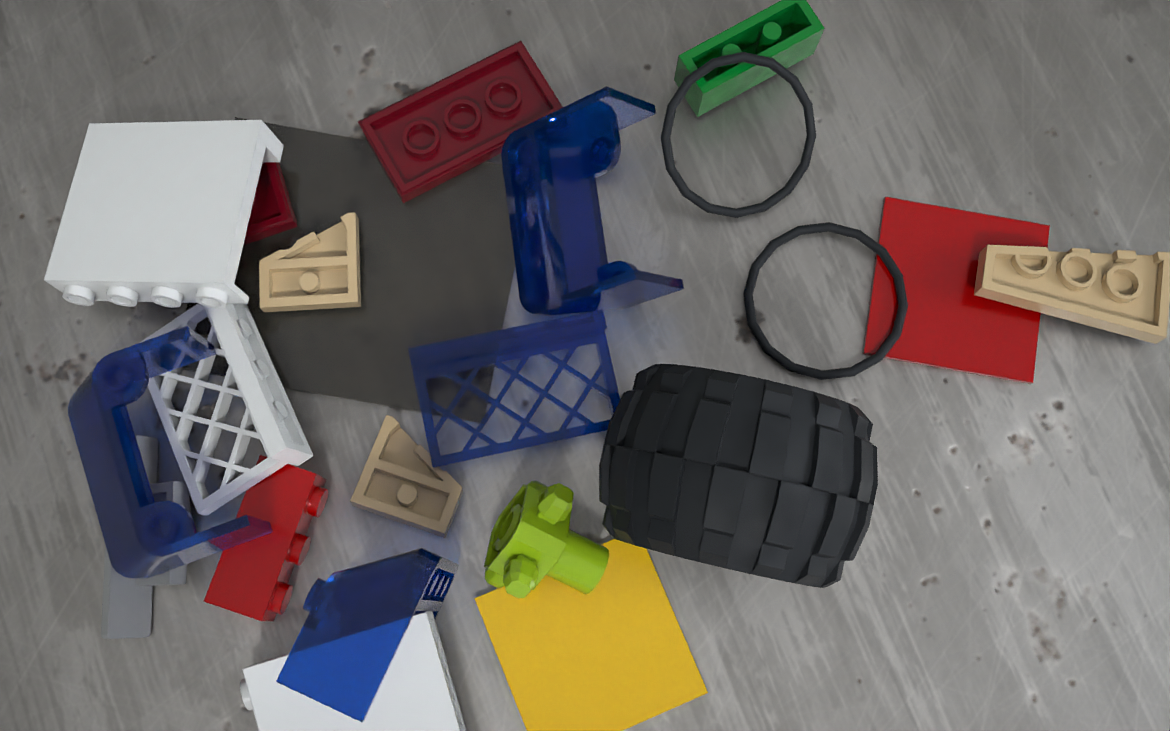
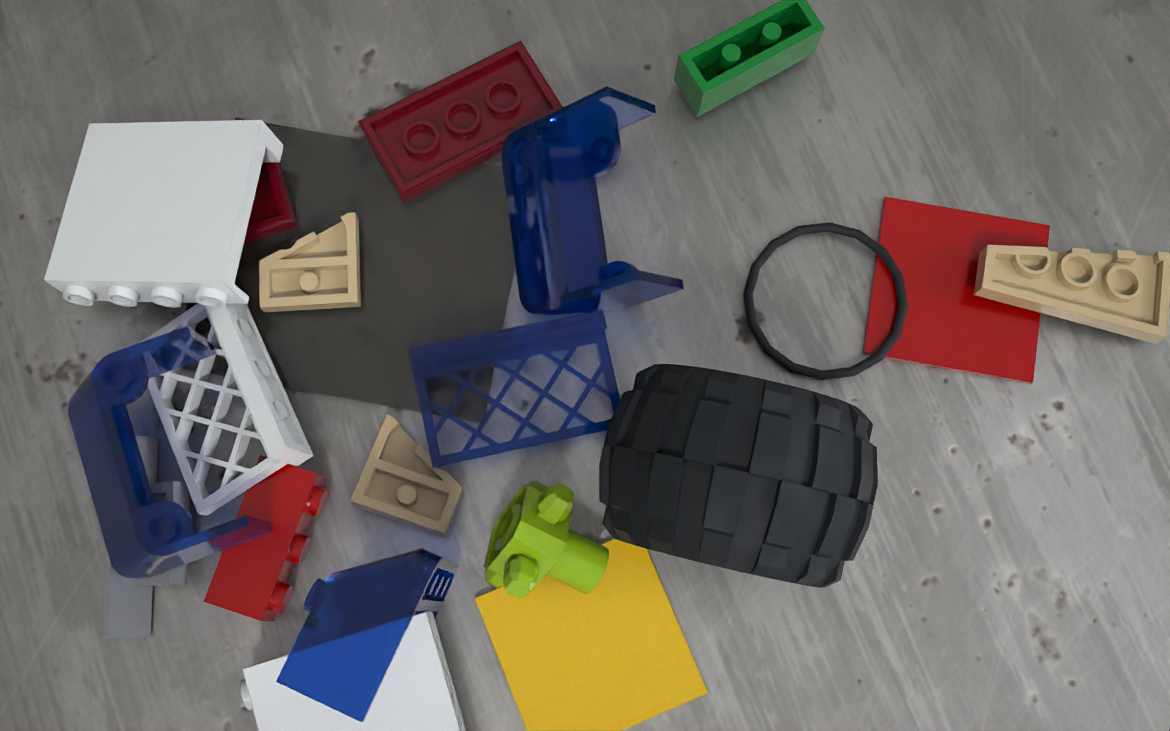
black piece [661,52,816,218] -> none

